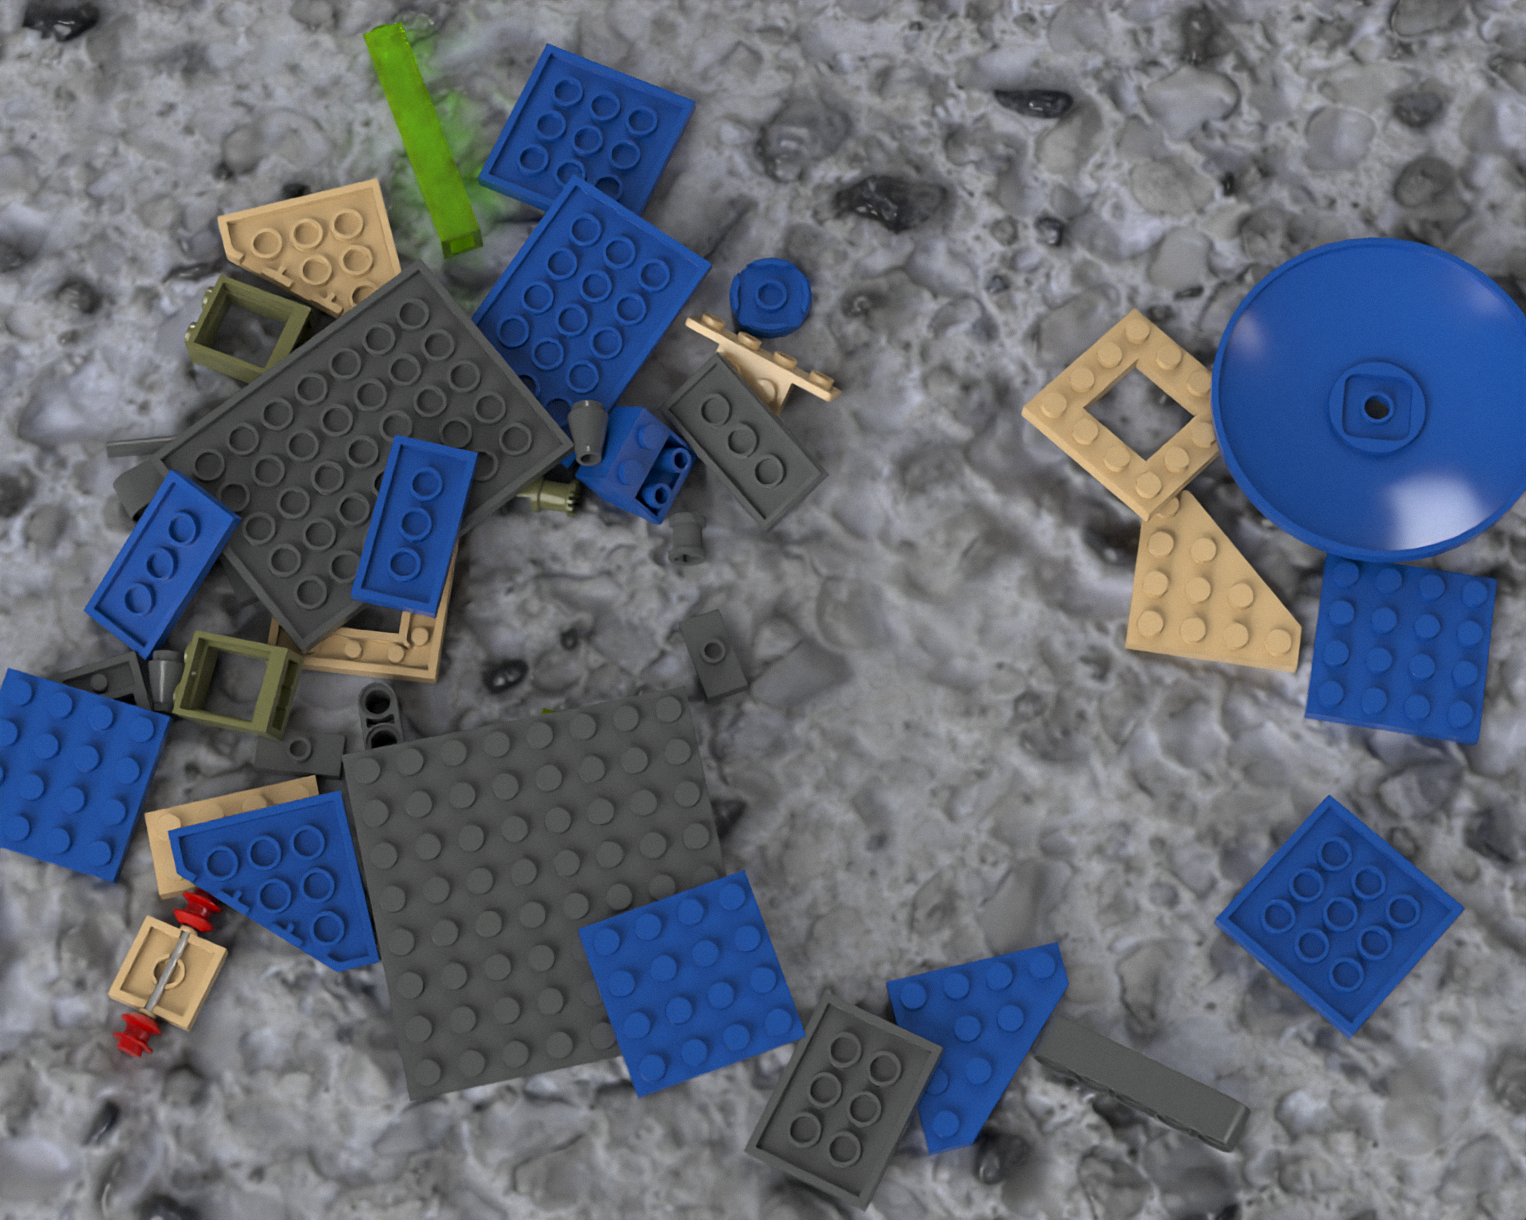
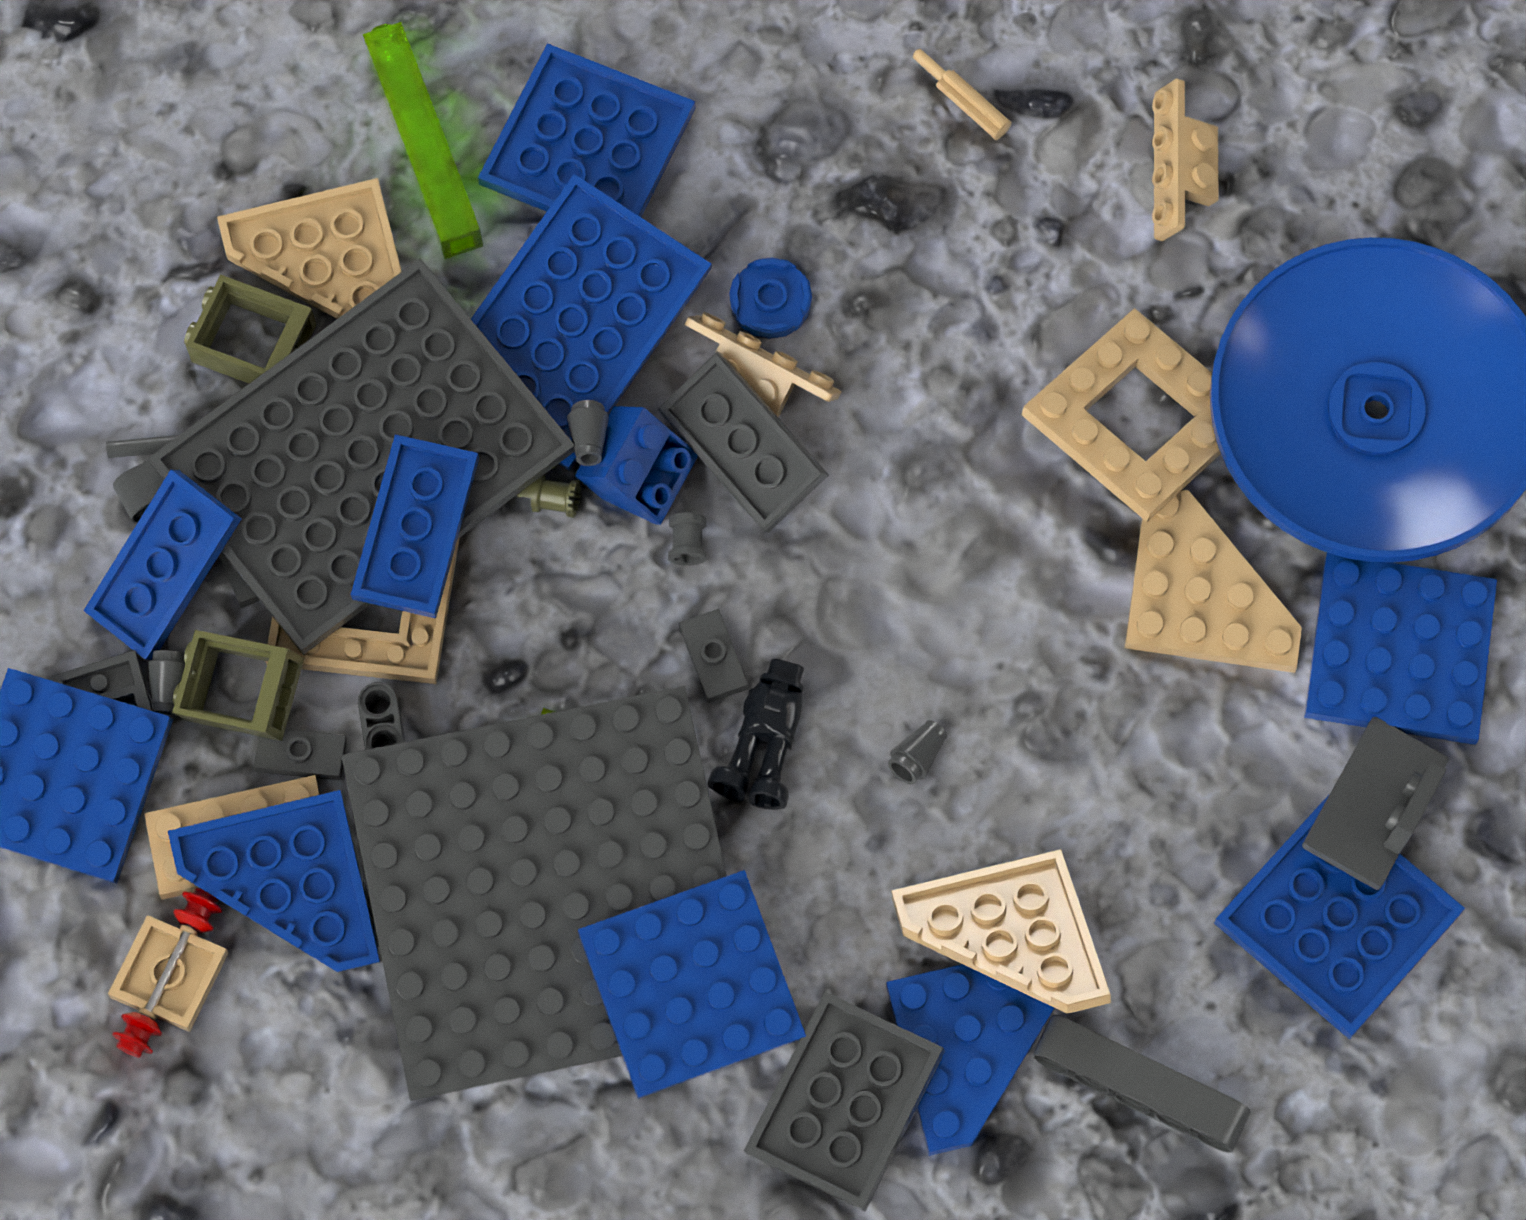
none -> black piece [707,659,804,810]
none -> dark grey cone [888,720,947,784]
none -> tan plate [891,849,1111,1014]
none -> tan axle [913,49,1012,140]
none -> tan bracket [1152,78,1218,241]
none -> dark grey bracket [1302,717,1449,890]

